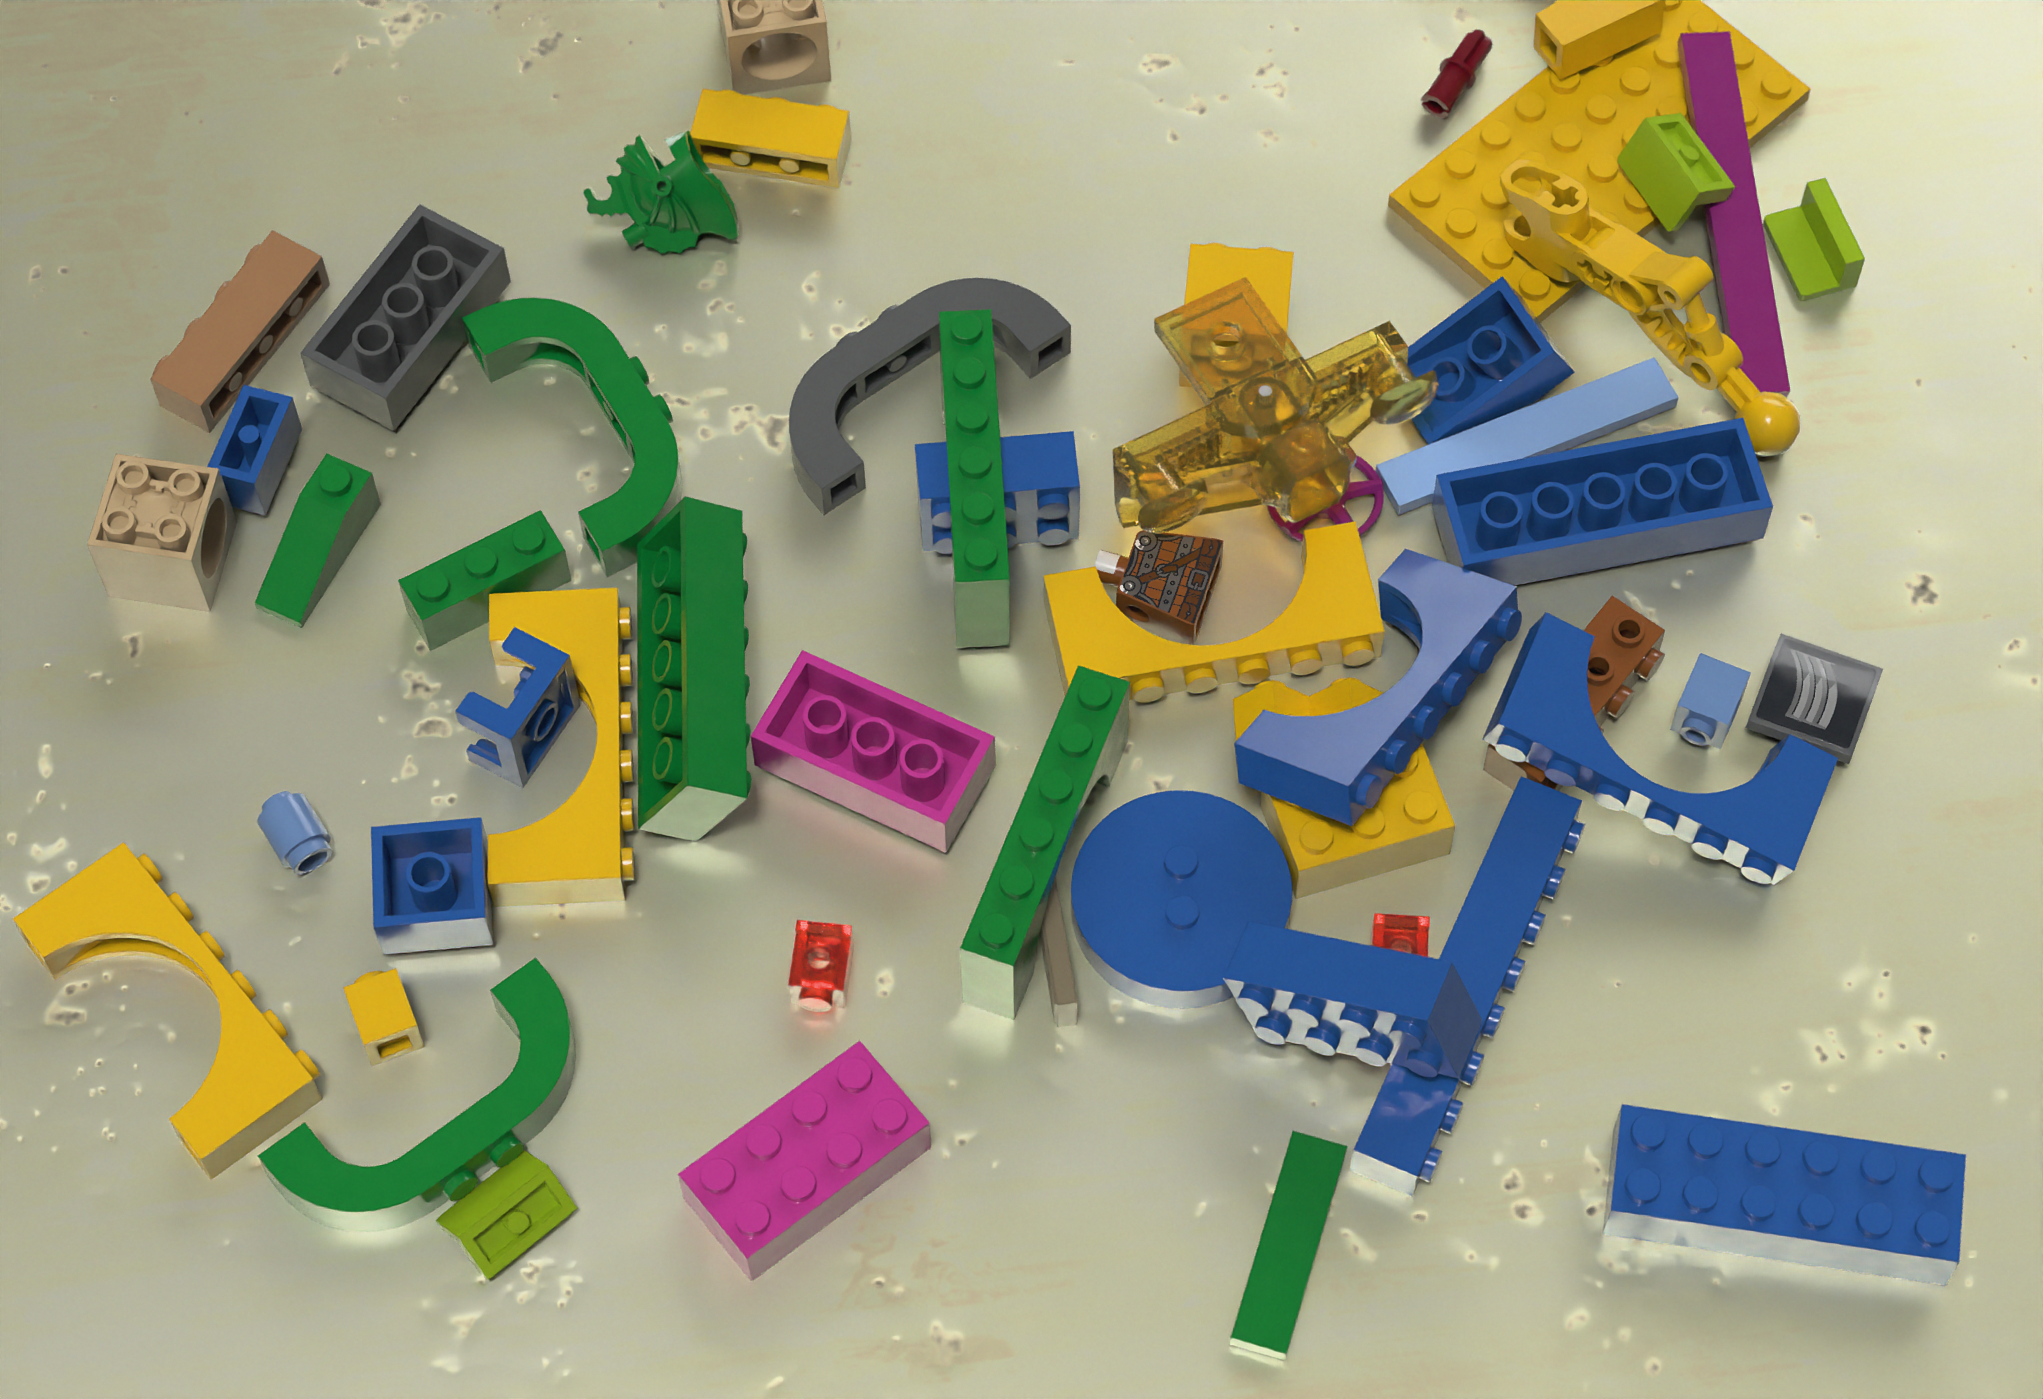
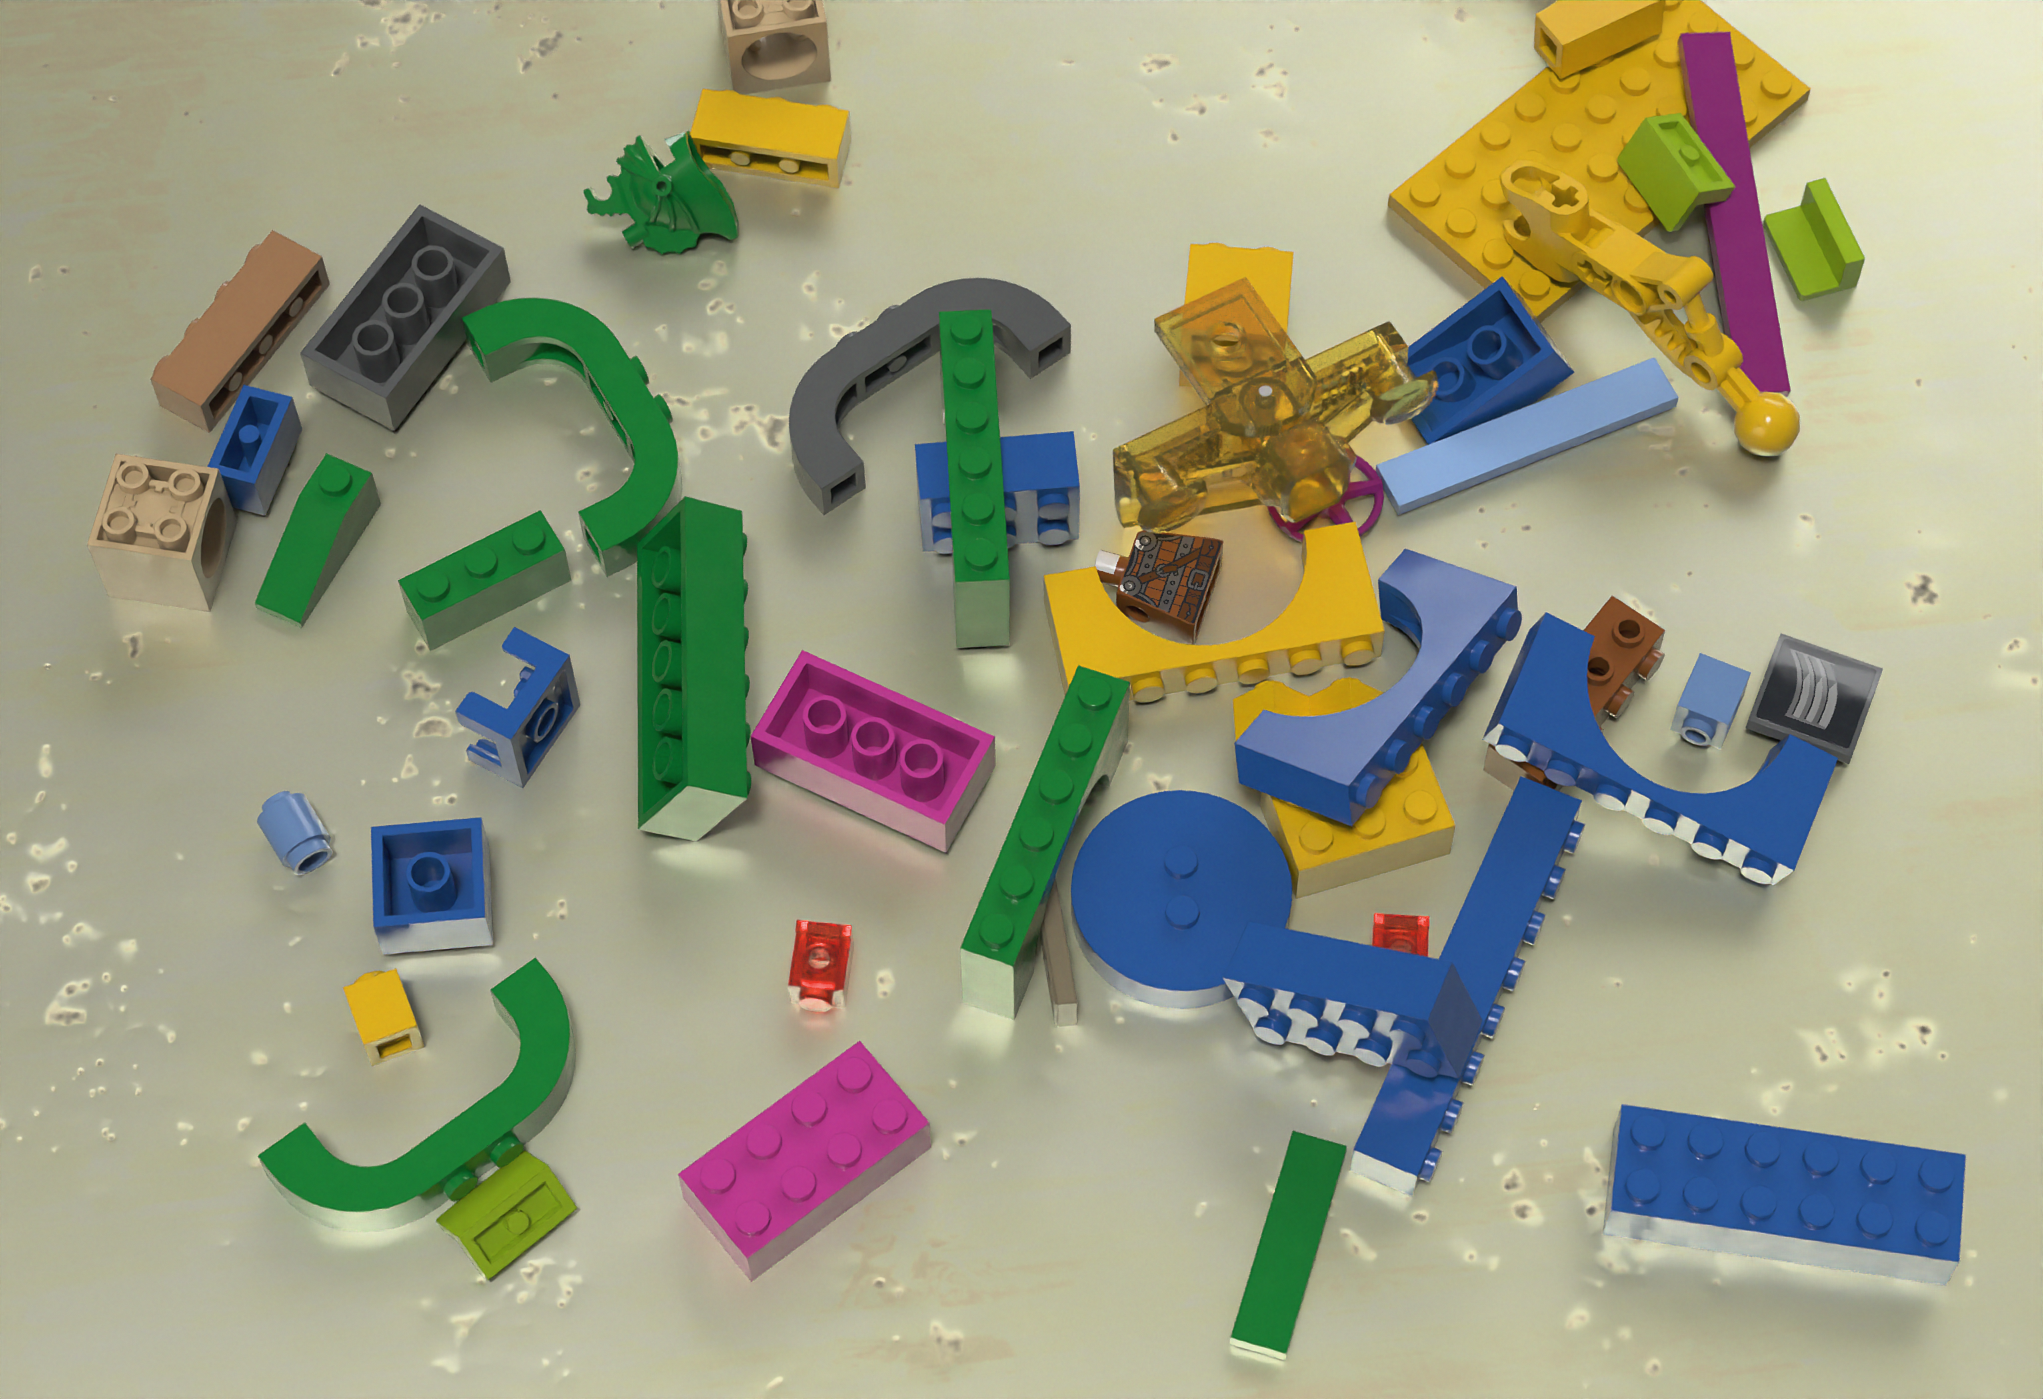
yellow arch [13,842,322,1180] -> none
yellow arch [487,587,635,907] -> none
dark red axle [1421,29,1493,118] -> none
blue brick [1432,418,1773,585] -> none

